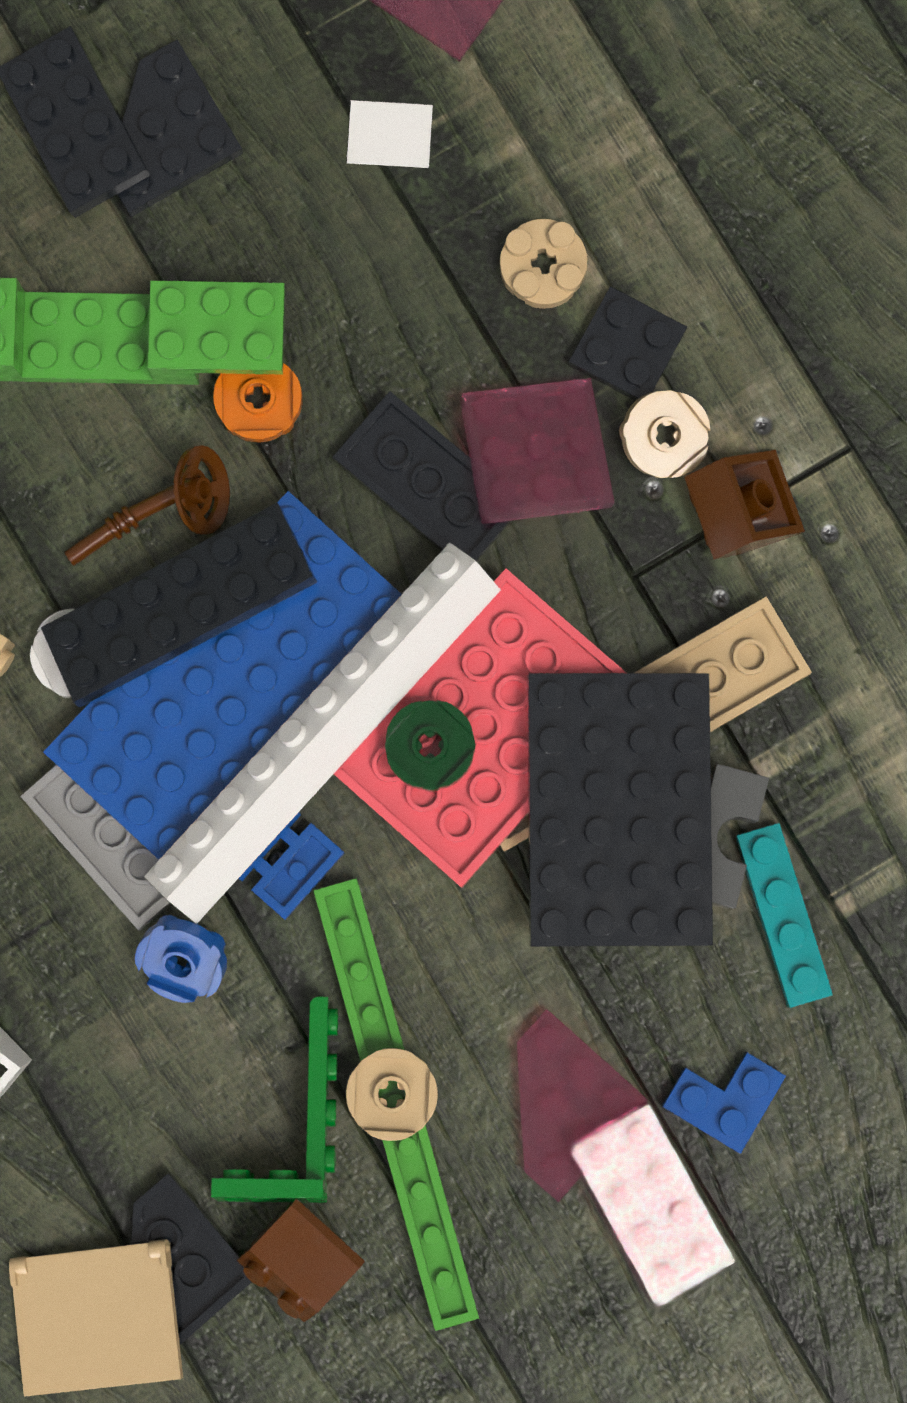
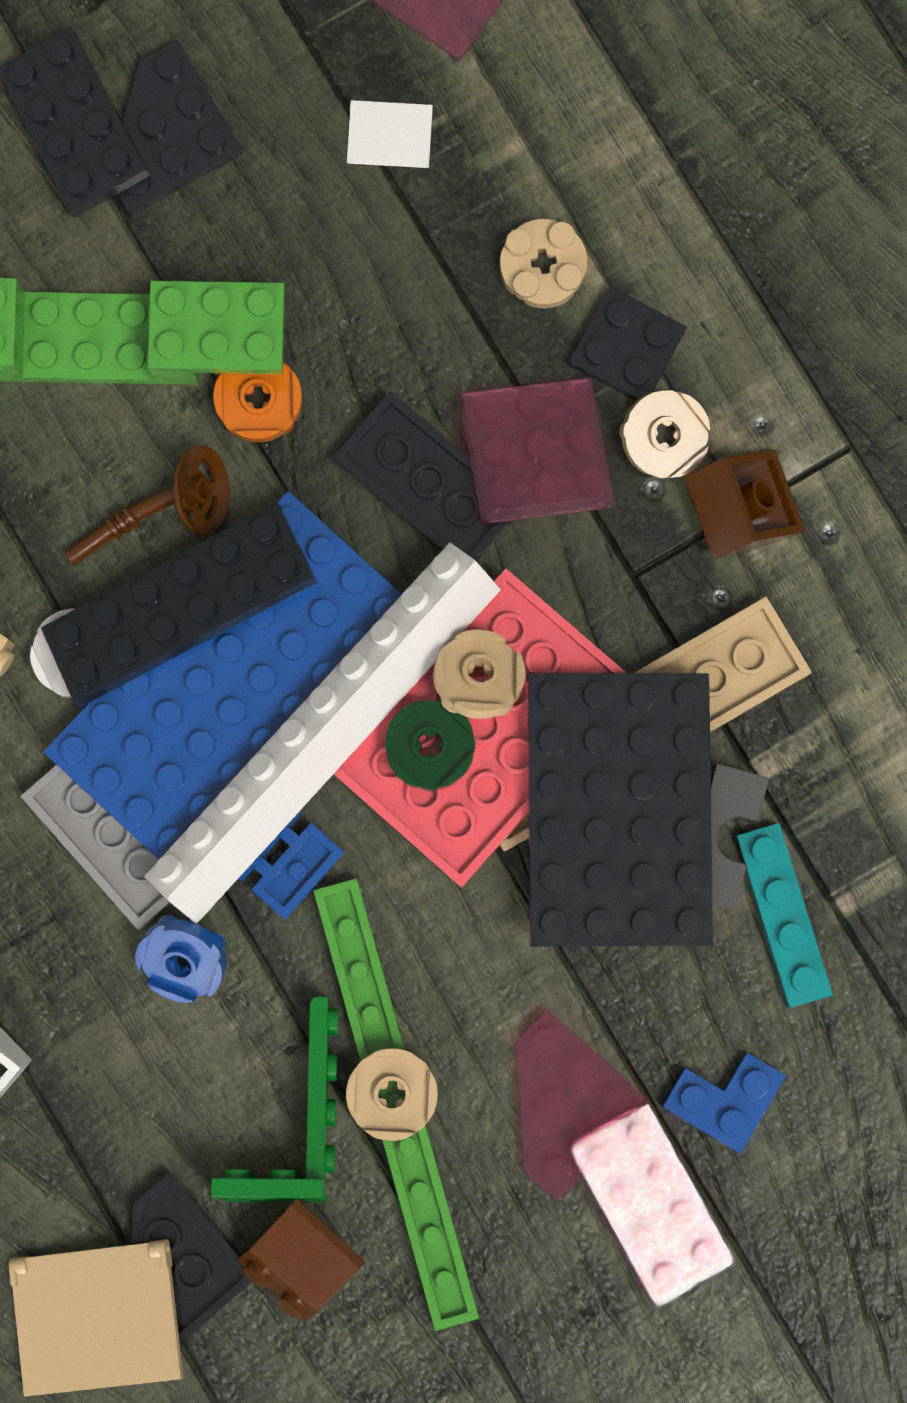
none -> tan plate [433,629,526,719]

